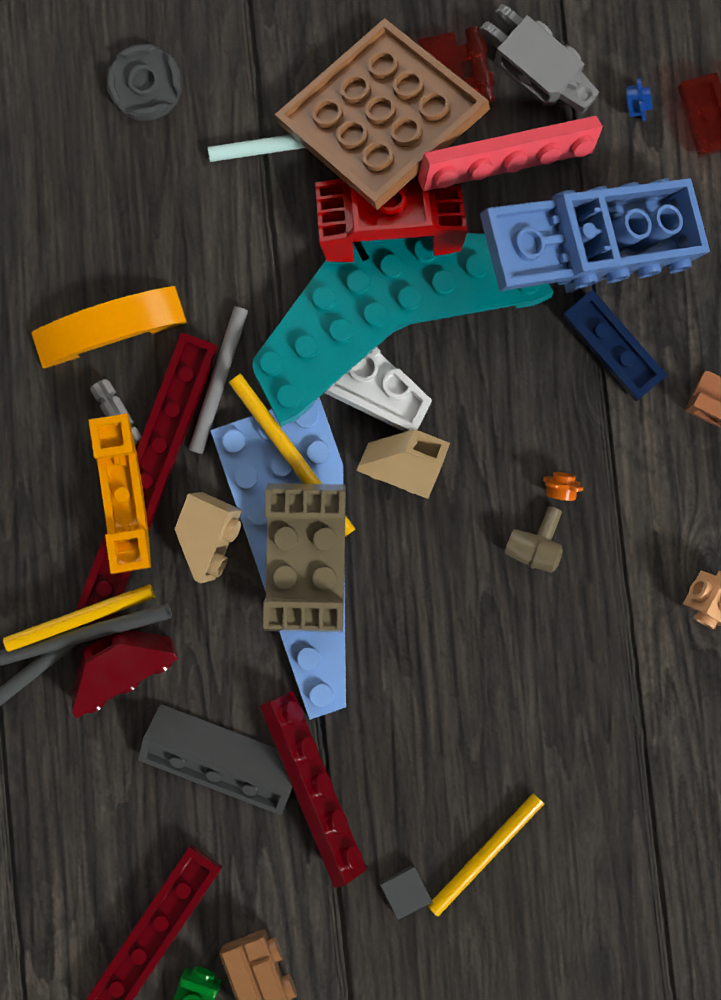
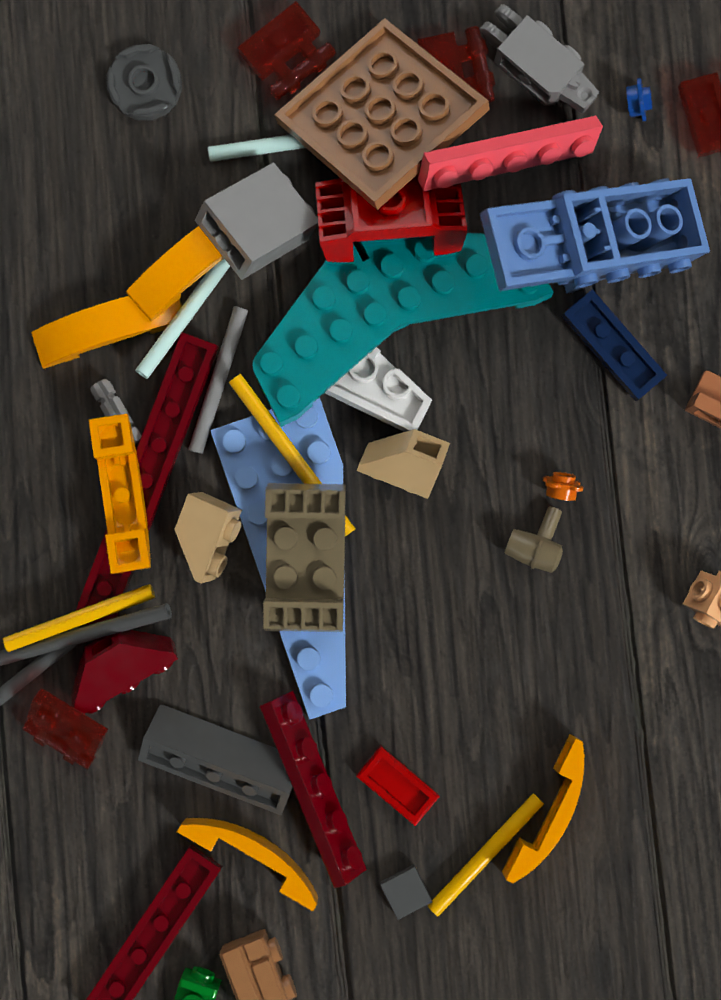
none -> clear red plate [22,688,108,770]
none -> light orange slope [126,226,224,322]
none -> light aqua piece [135,259,230,379]
none -> light orange slope [177,818,318,911]
none -> light grey brick [195,162,318,280]
none -> clear red plate [238,1,336,100]
none -> red tile [356,745,440,826]
none -> light orange slope [502,734,584,883]

